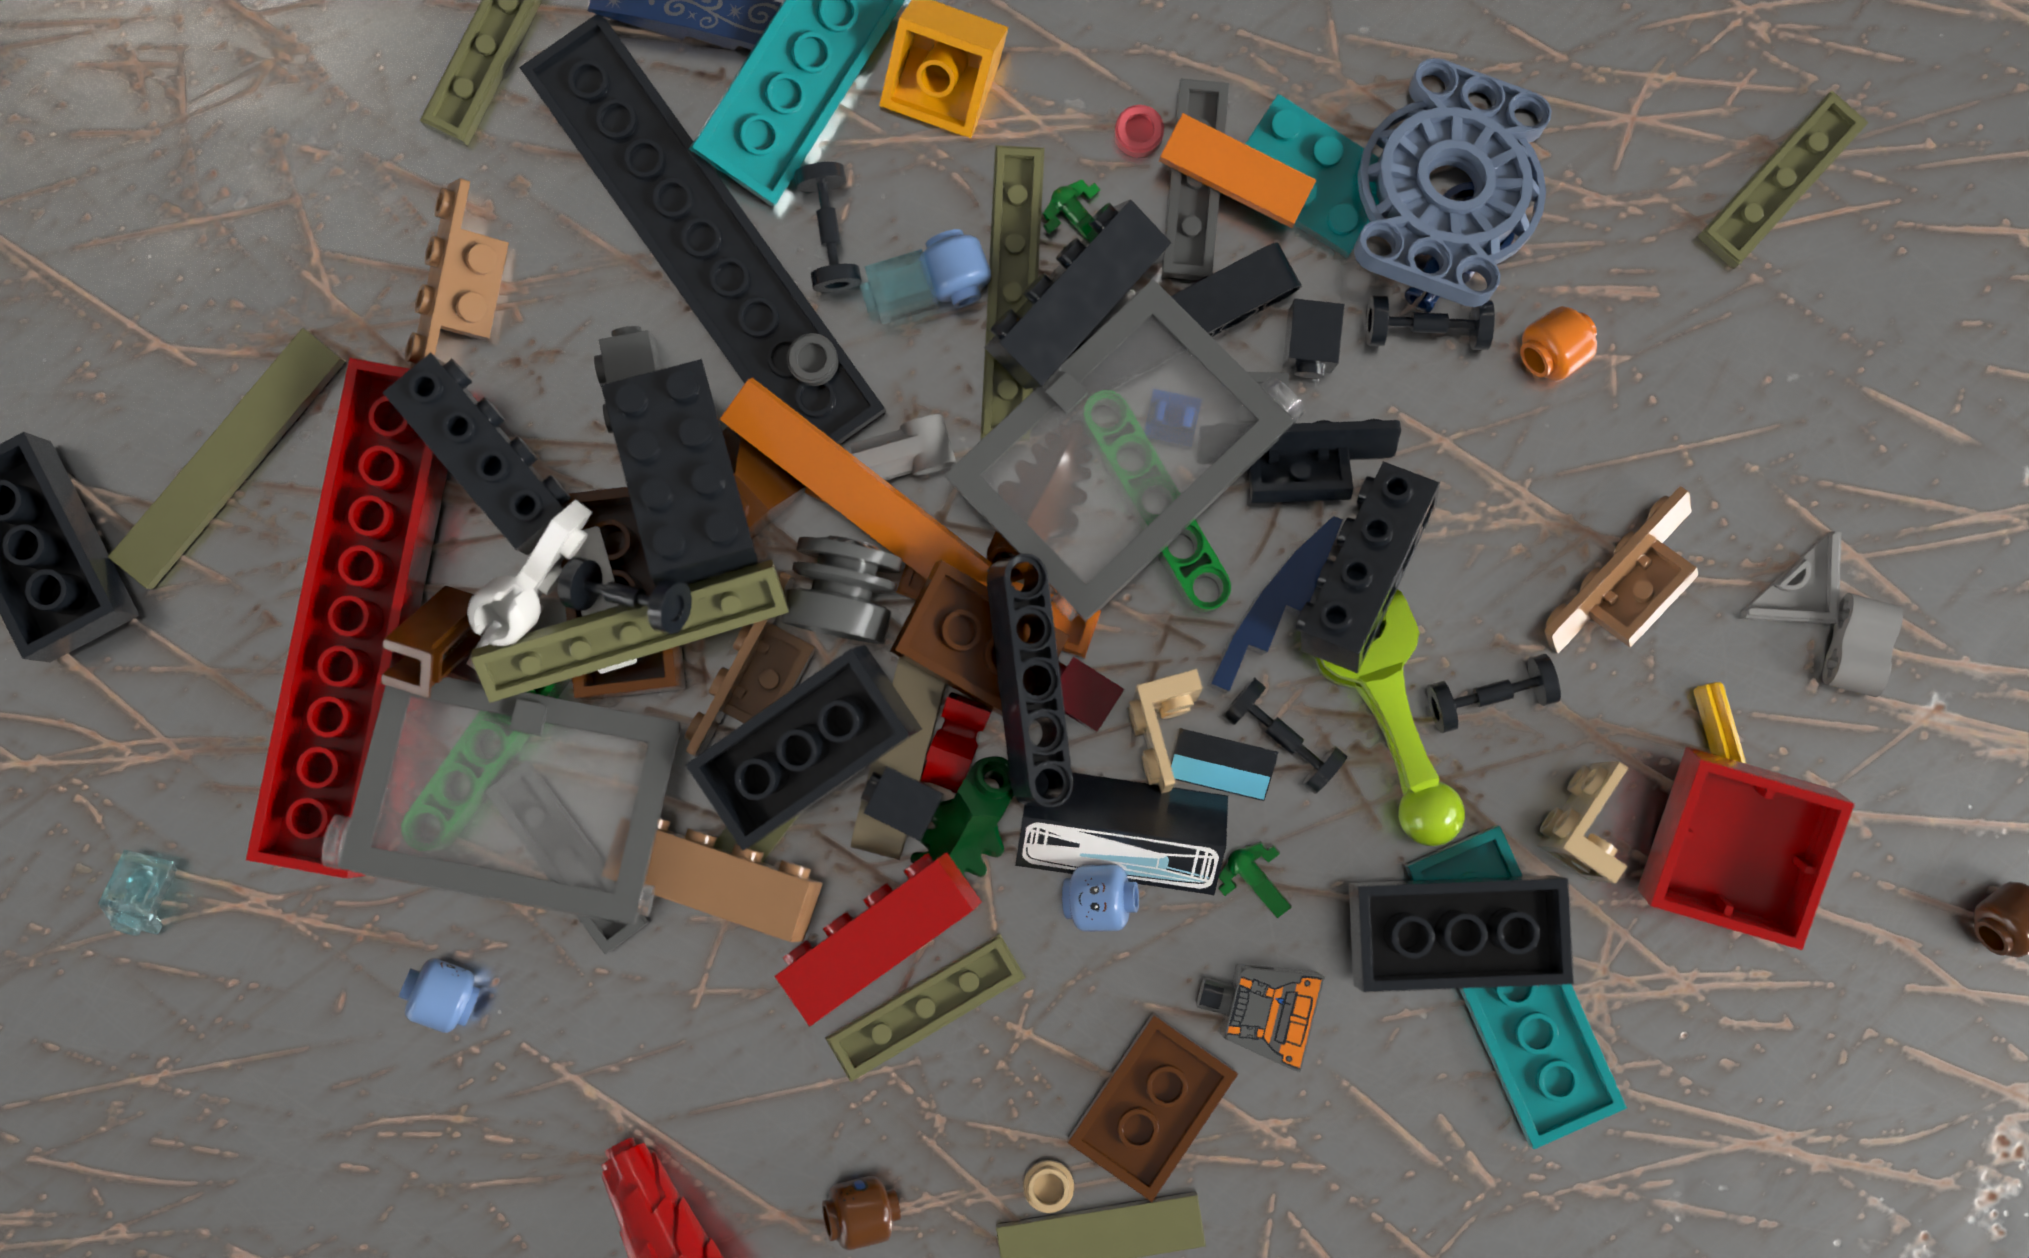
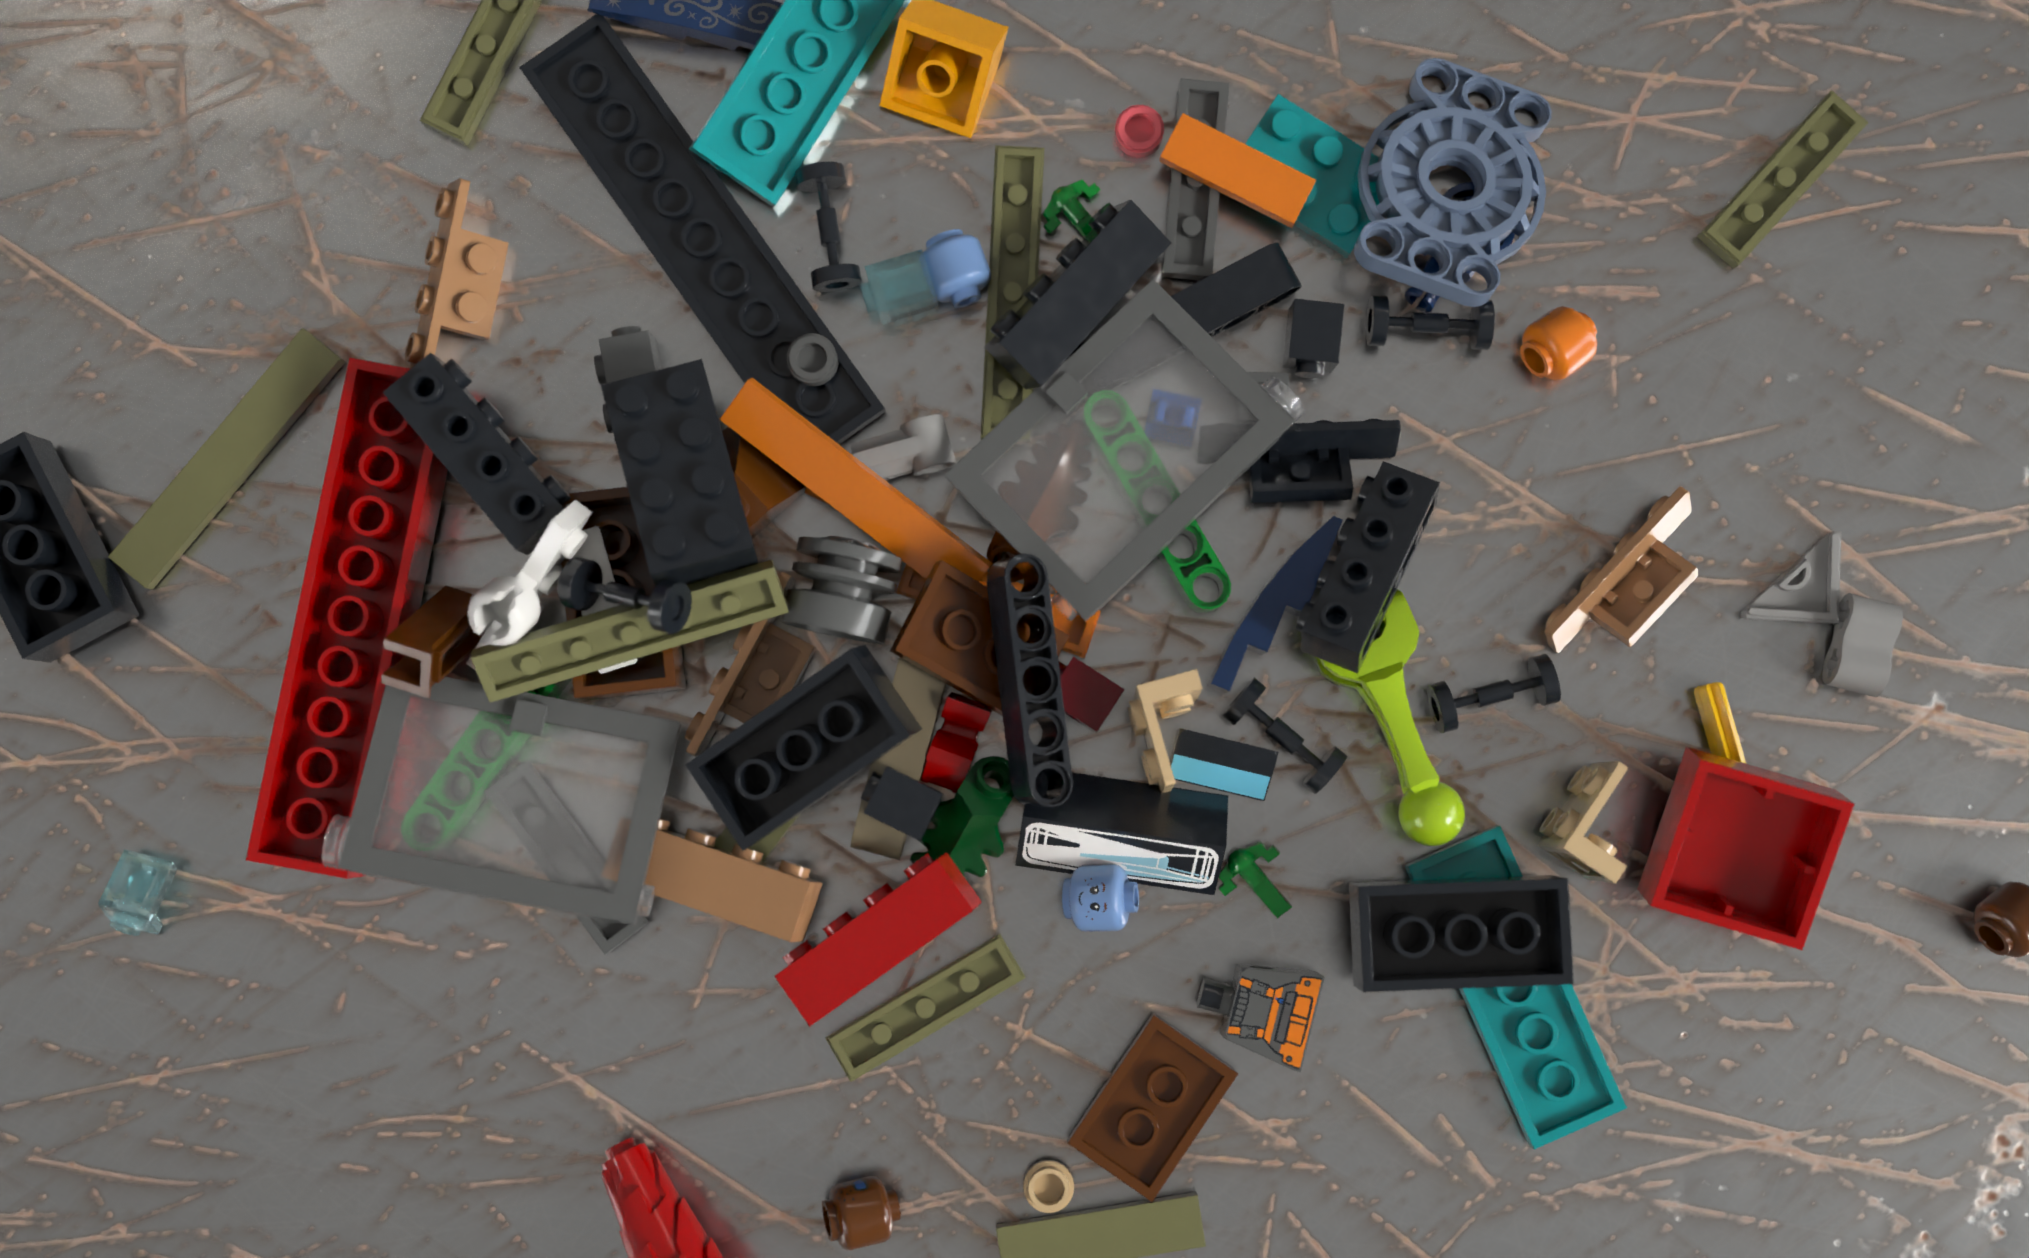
medium blue head [398,958,480,1033] -> none

